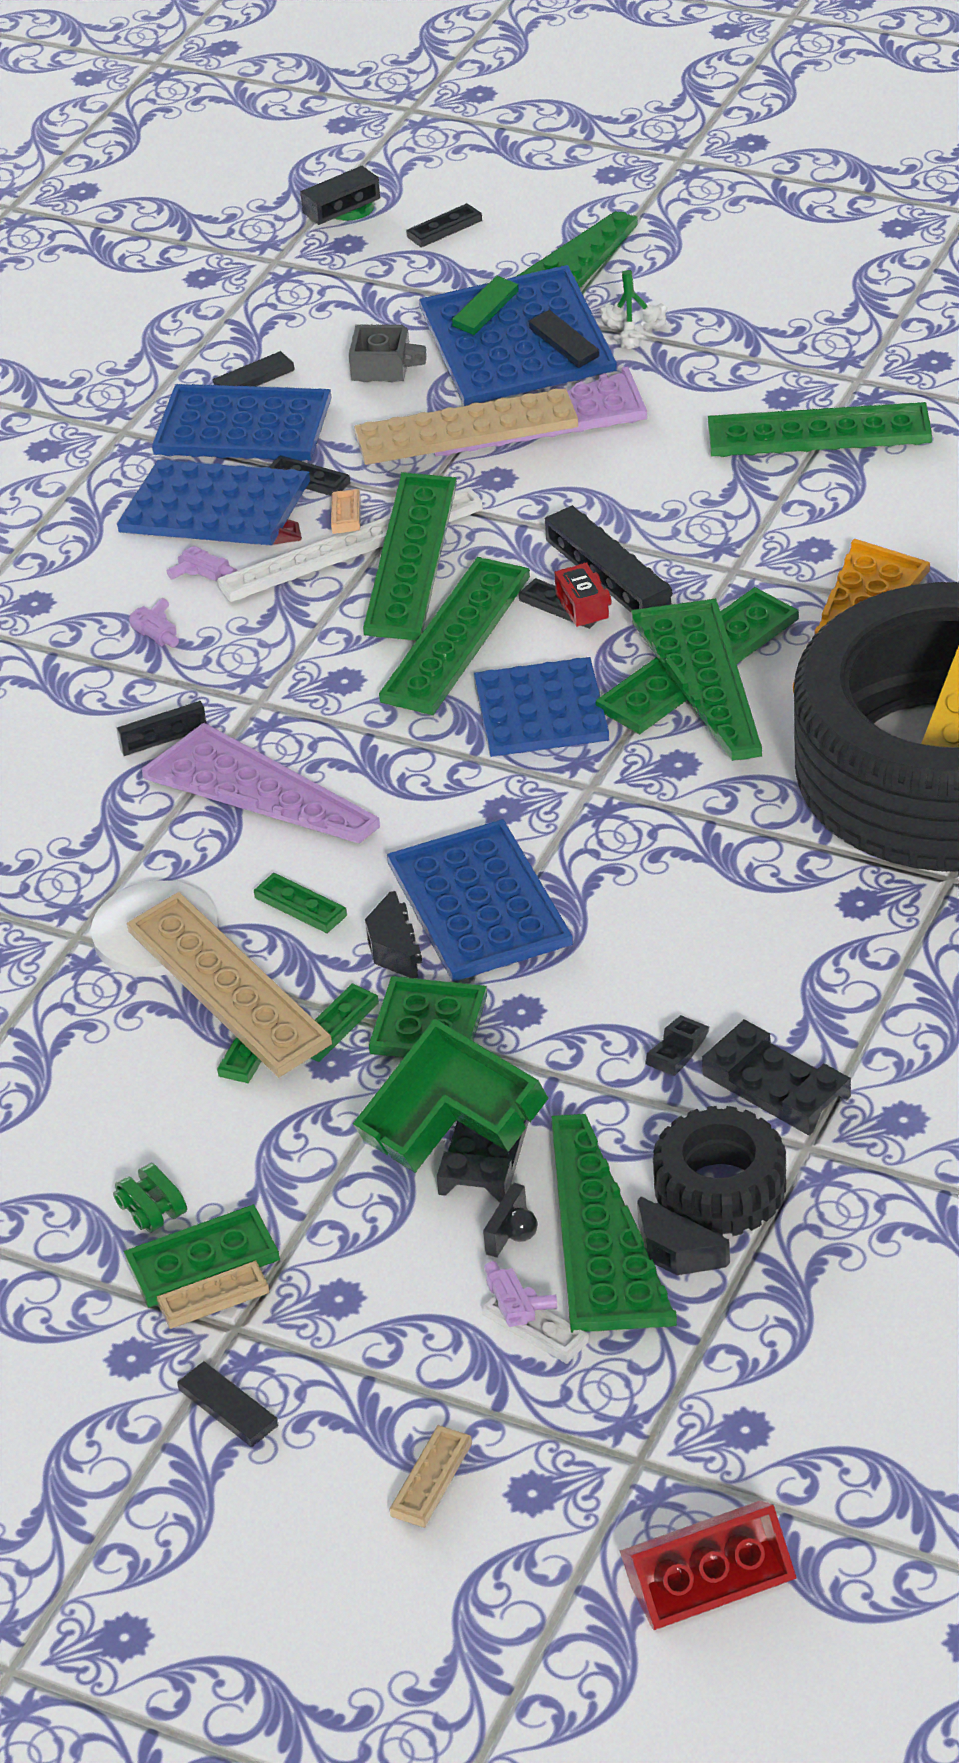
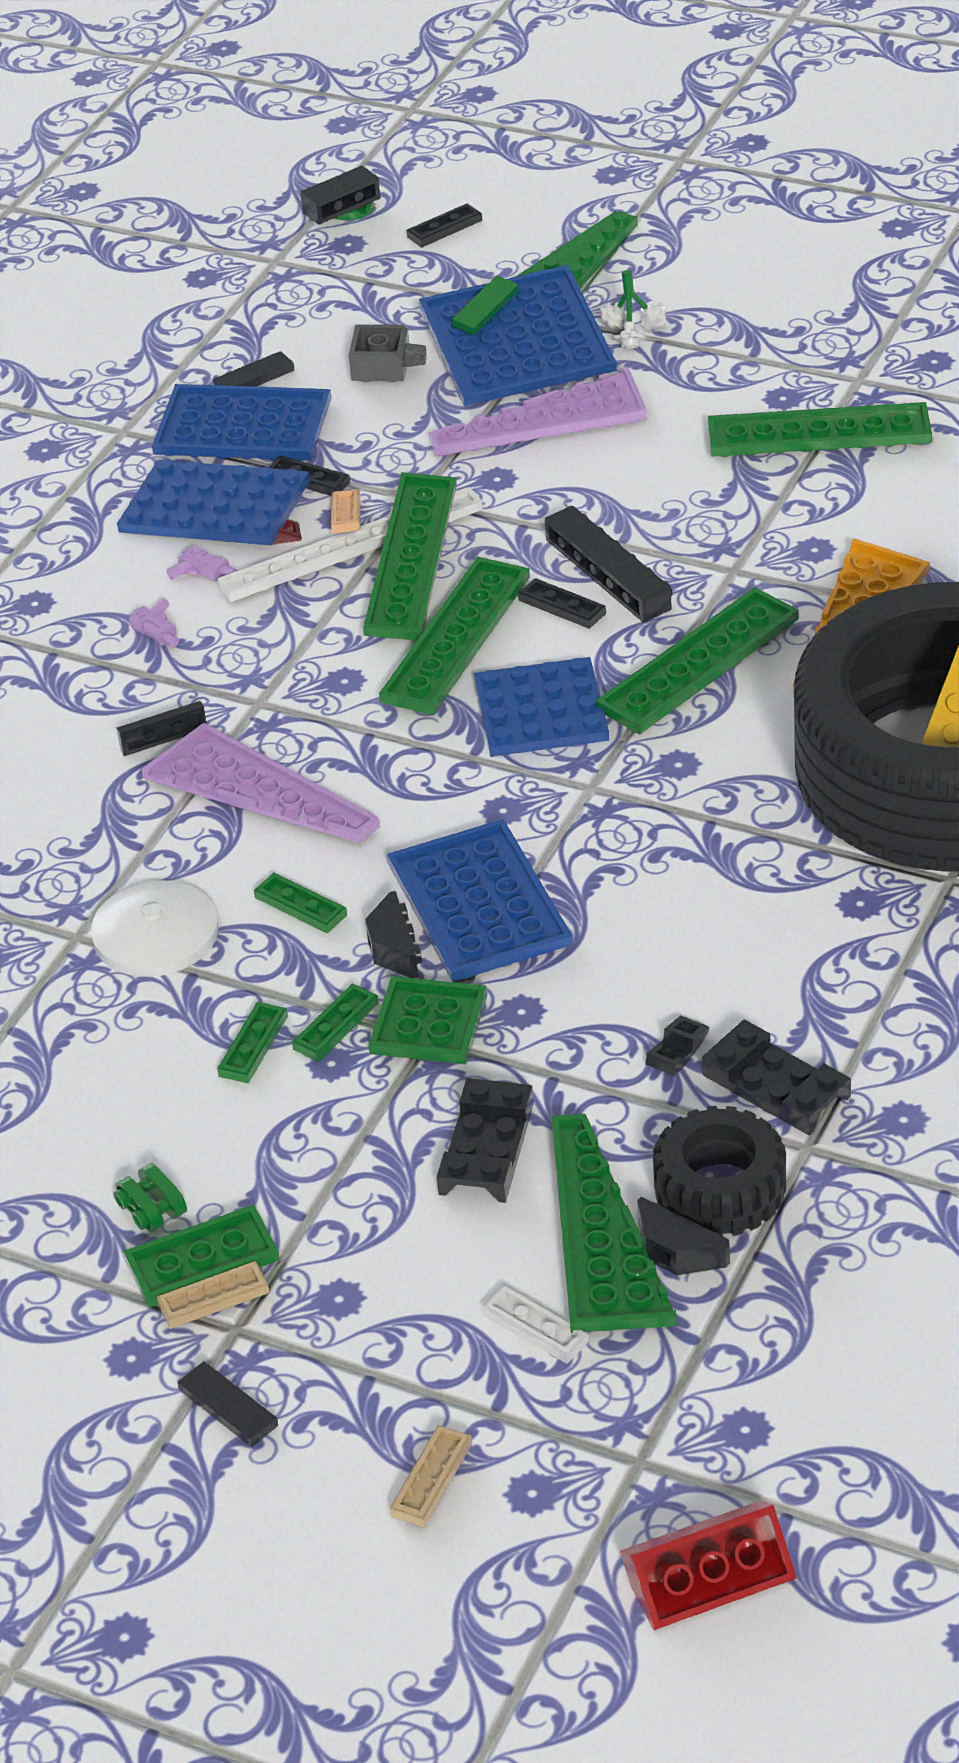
tan plate [127,892,332,1078] -> none
green piece [353,1019,549,1173] -> none
tan plate [354,388,579,465] -> none
black tile [483,1183,538,1258] -> none
lavender piece [484,1261,558,1327] -> none
black tile [529,310,599,368] -> none
red brick [554,563,612,627] -> none
green wing [631,598,762,761] -> none

